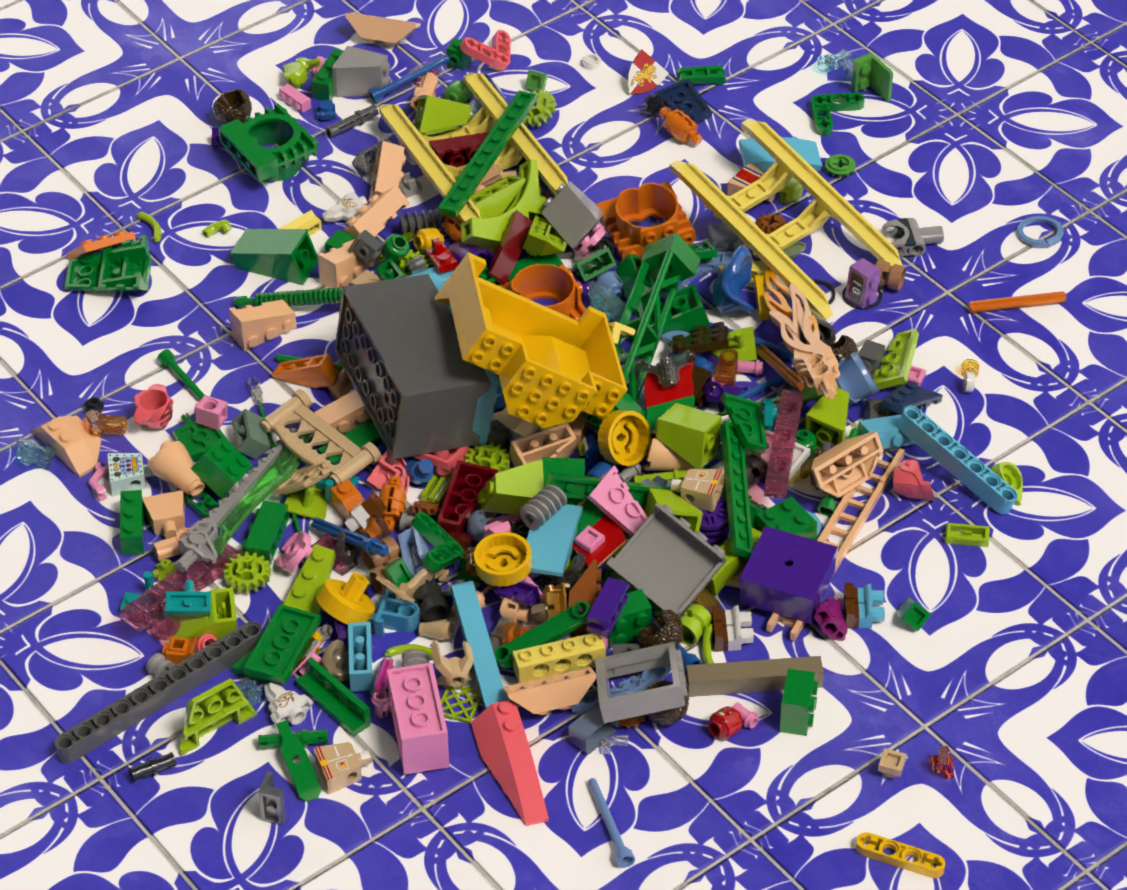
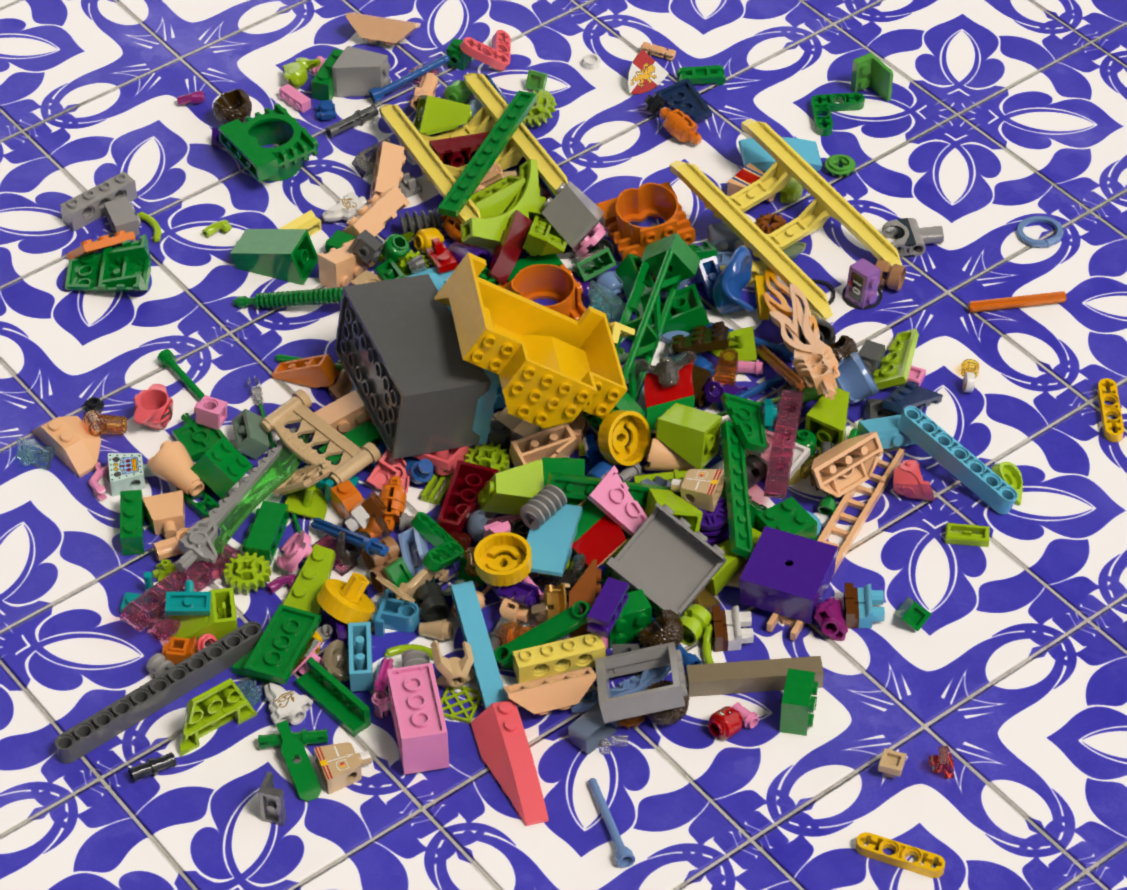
light nougat wedge [229,300,297,351] -> none
dark orange gear [409,501,442,516] -> none
bright pink tile [574,525,605,554] -> none
clear light blue piece [817,49,853,77] -> none
none -> light grey brick [60,171,138,232]
none -> light grey brick [104,197,141,236]
none -> magenta arm [177,91,205,106]
none -> magenta arm [266,574,297,594]
none -> light nougat axle [641,42,676,61]
none -> blue slope [697,255,721,300]
none -> yellow beam [1097,378,1124,443]

